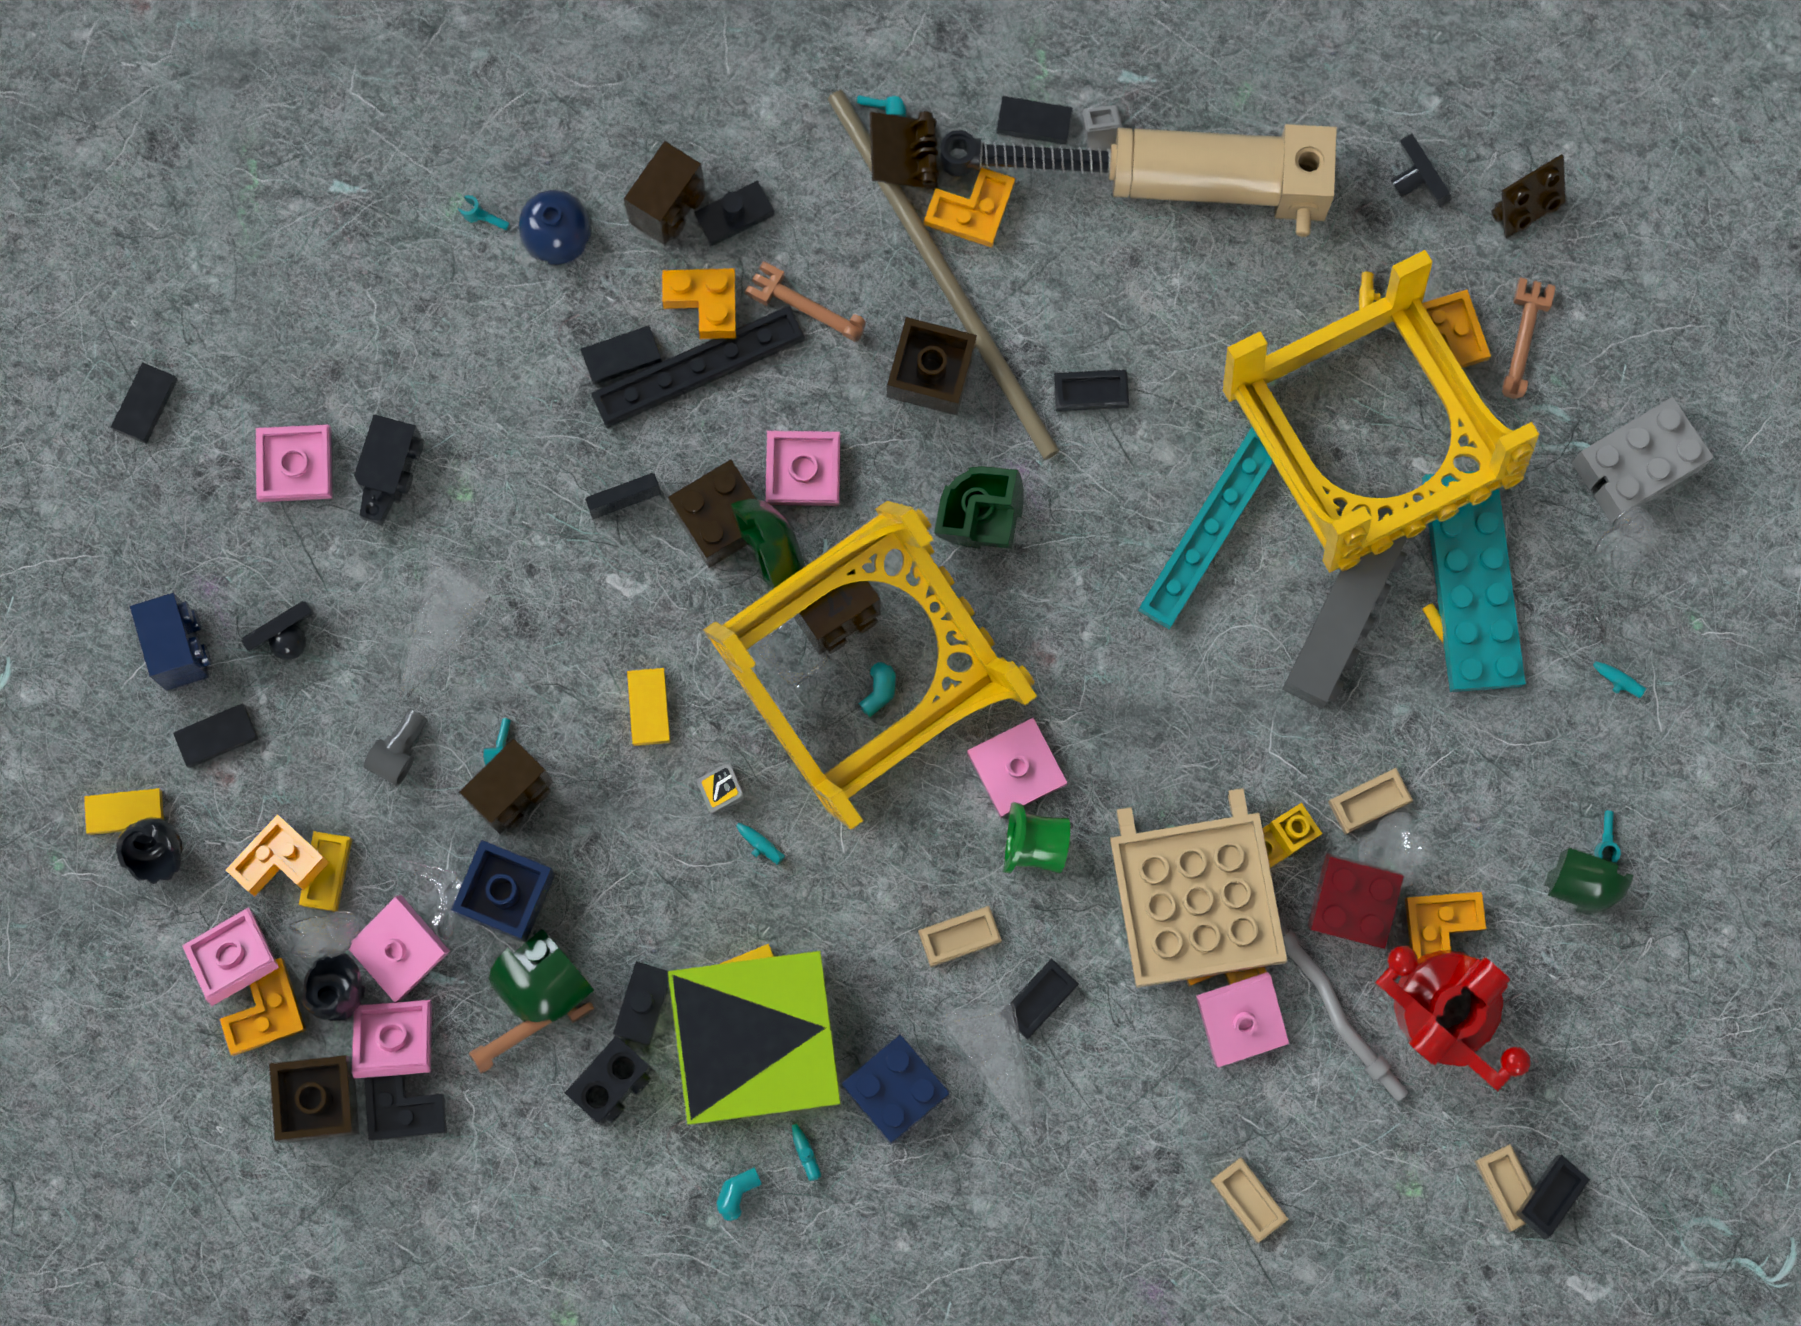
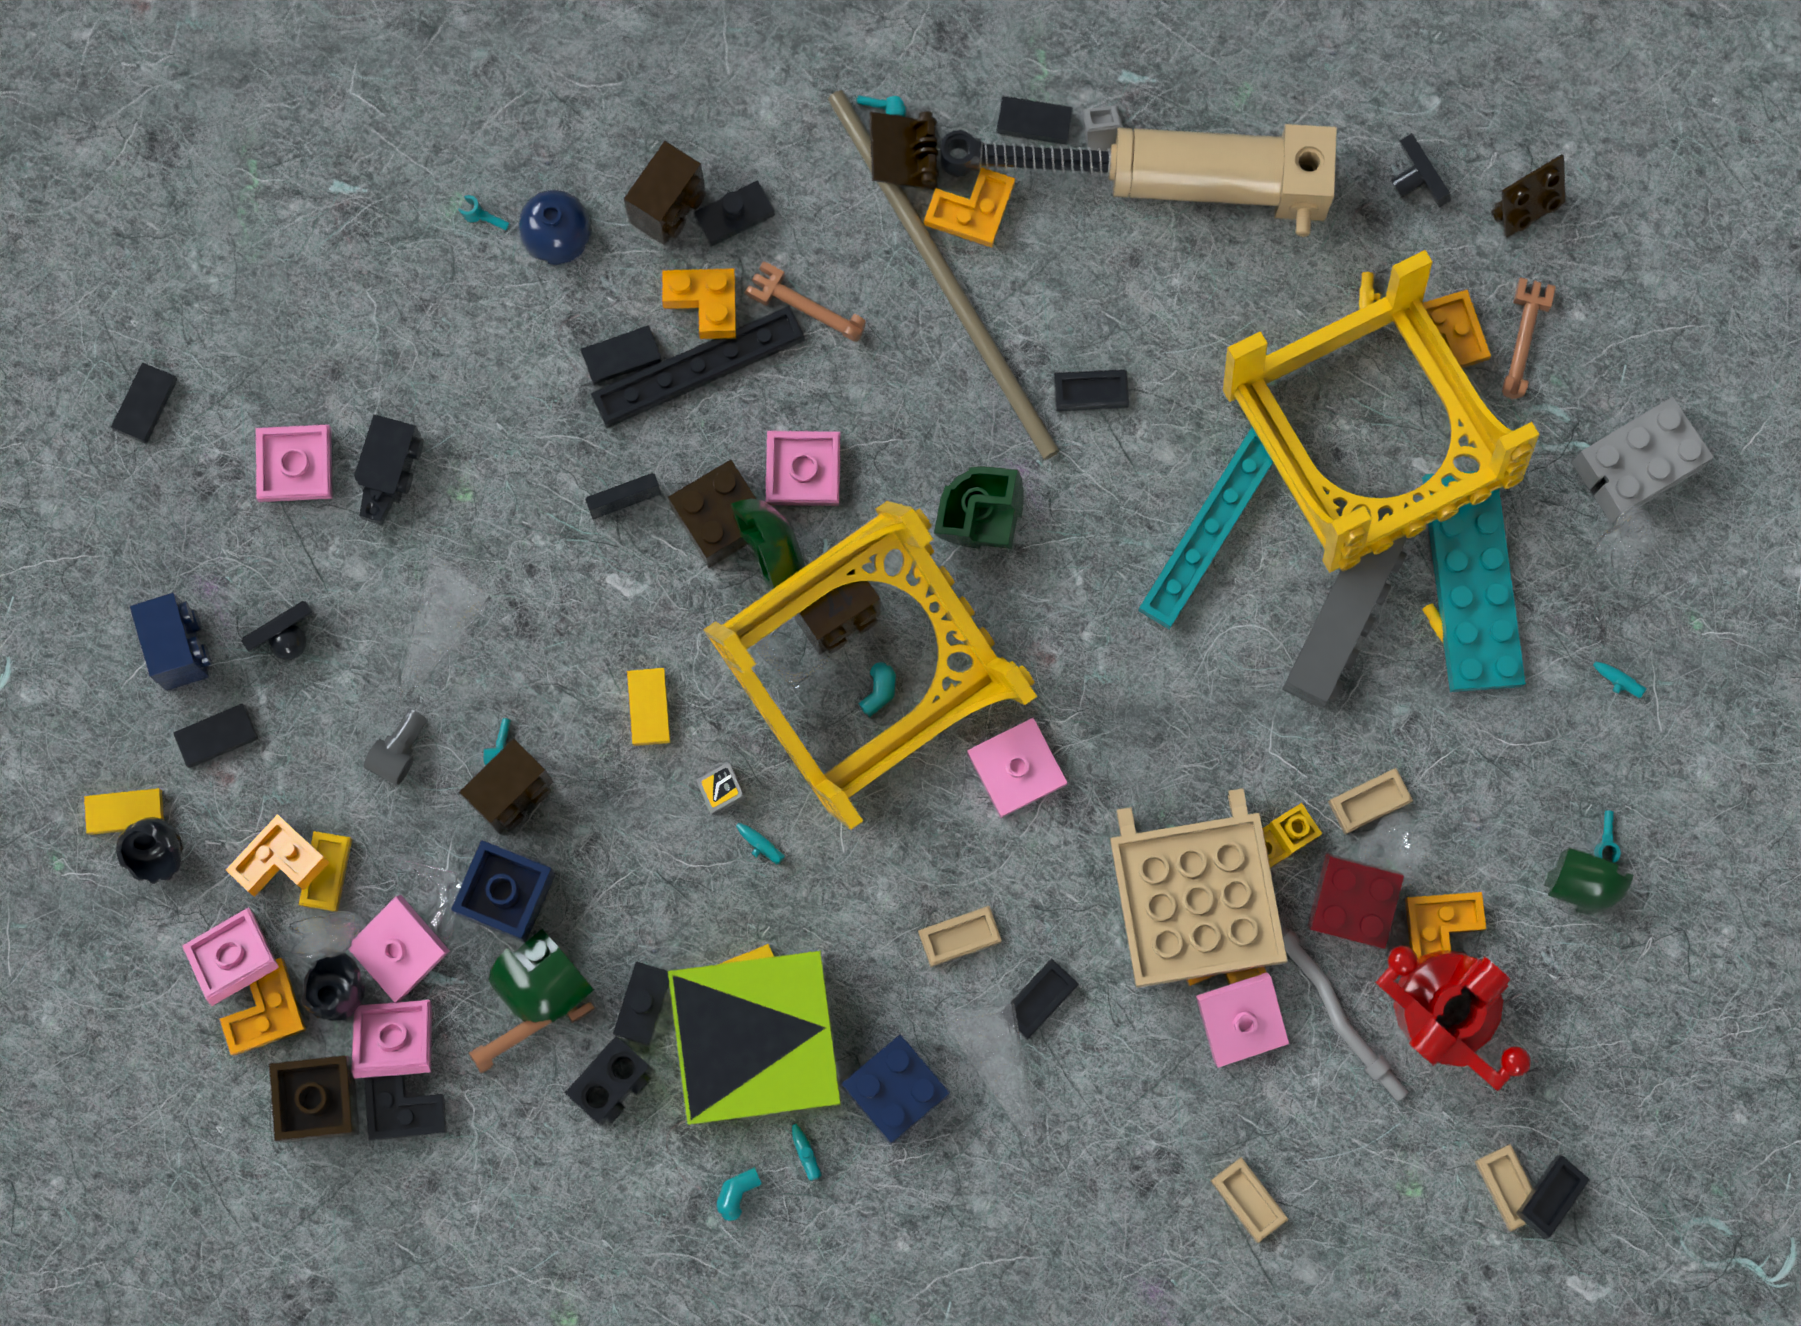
dark brown brick [887,317,977,415] -> none
green piece [1003,802,1070,874] -> none

